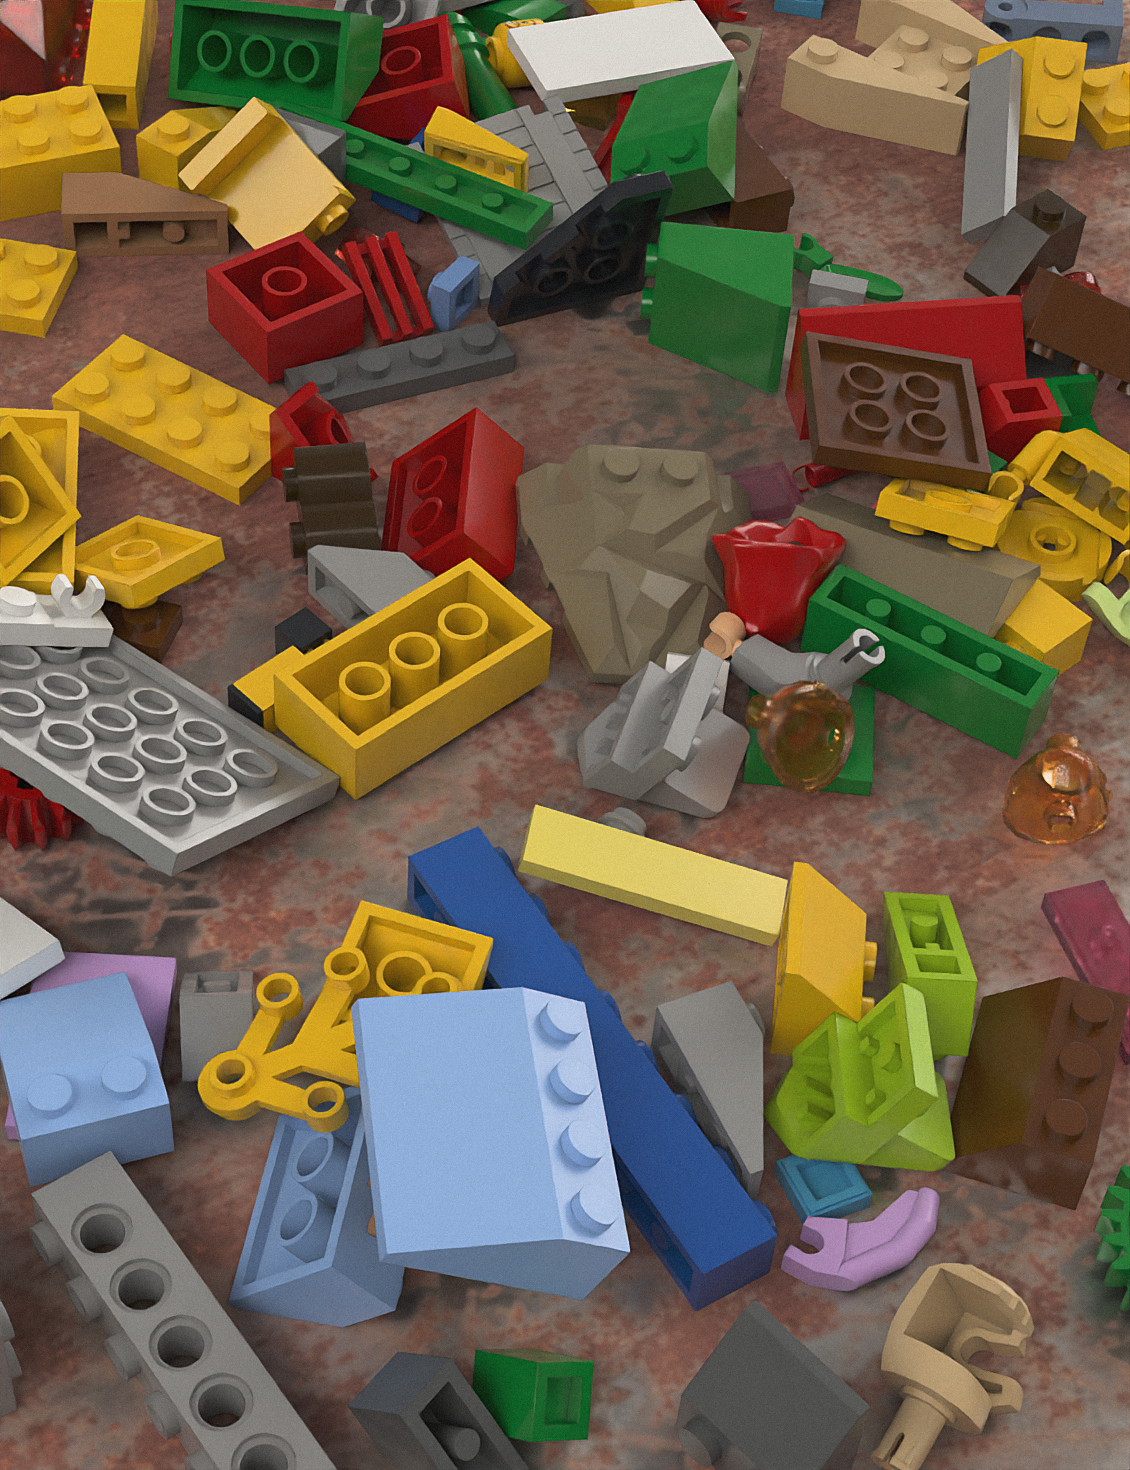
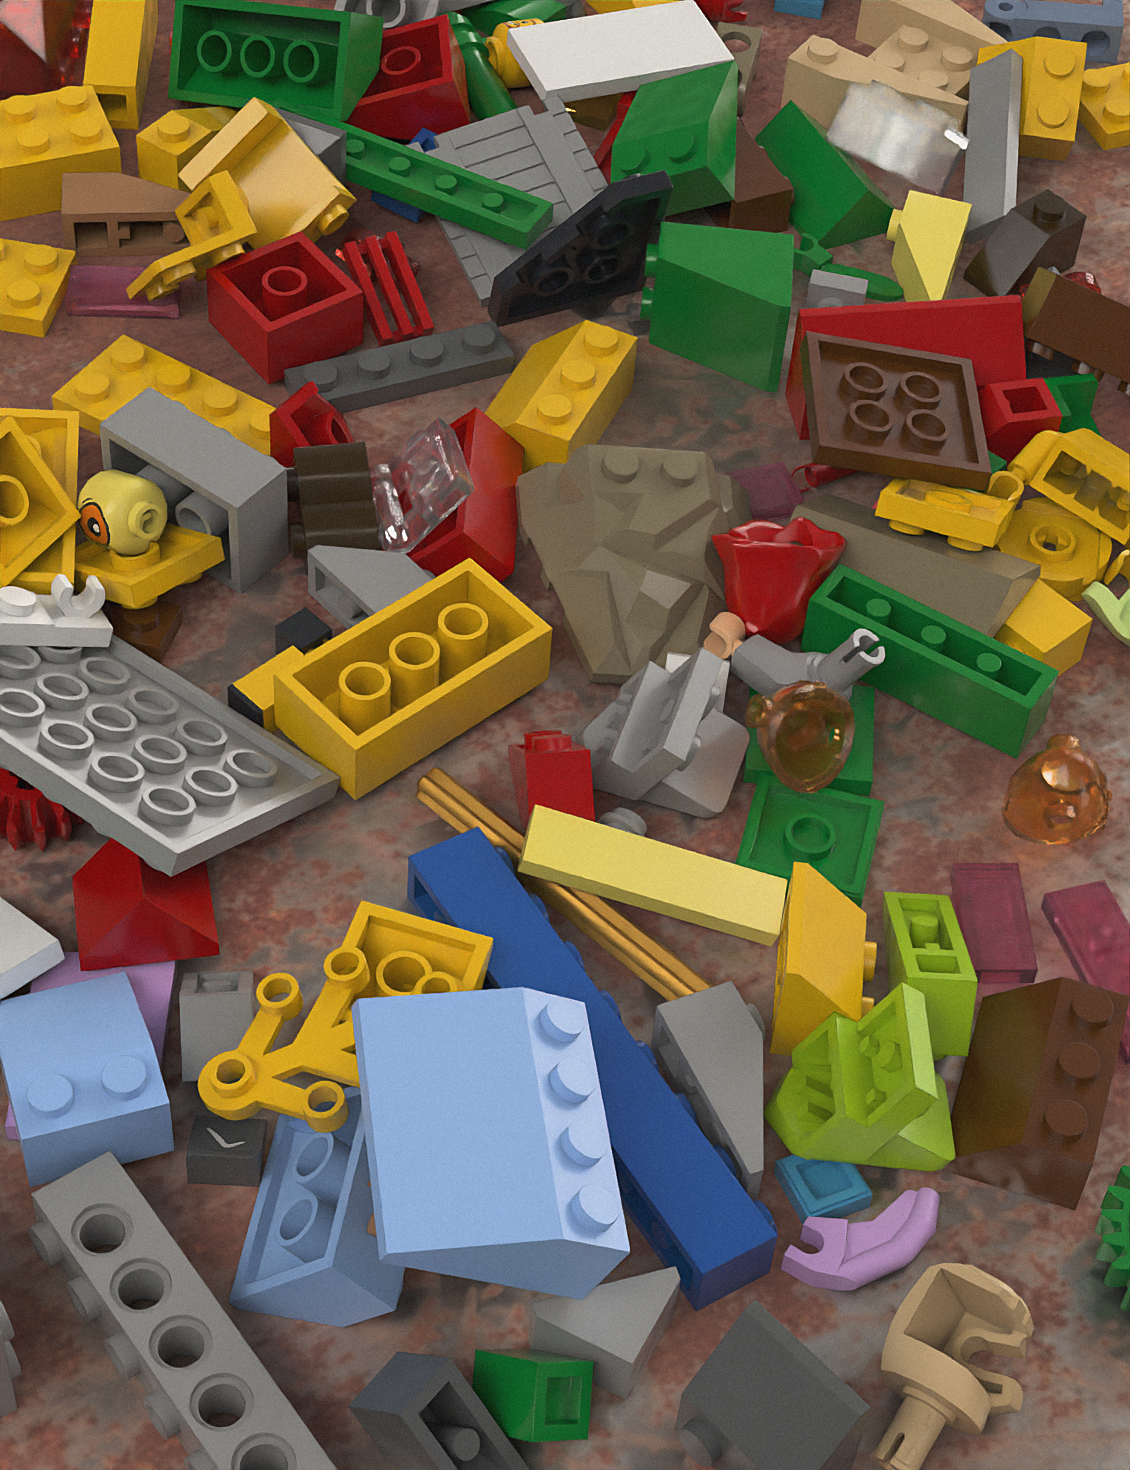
yellow slope [424,106,529,193] -> none
medium blue plate [427,255,480,332] -> none
none -> clear pink tile [66,265,183,319]
none -> red slope [72,838,220,972]
none -> light yellow head [76,469,168,555]
none -> light grey brick [99,387,289,594]
none -> yellow bracket [125,170,257,302]
none -> dark grey slope [186,1116,267,1187]
none -> clear plate [370,417,475,554]
none -> pearl gold axle [416,767,714,1001]
none -> yellow slope [484,320,638,474]
none -> red slope [508,730,595,830]
none -> light grey slope [528,1266,680,1400]
none -> green tile [735,773,885,908]
none -> green slope [754,100,897,250]
none -> clear brick [825,79,970,196]
none -> light yellow slope [886,190,972,302]
none -> clear pink tile [950,863,1038,983]

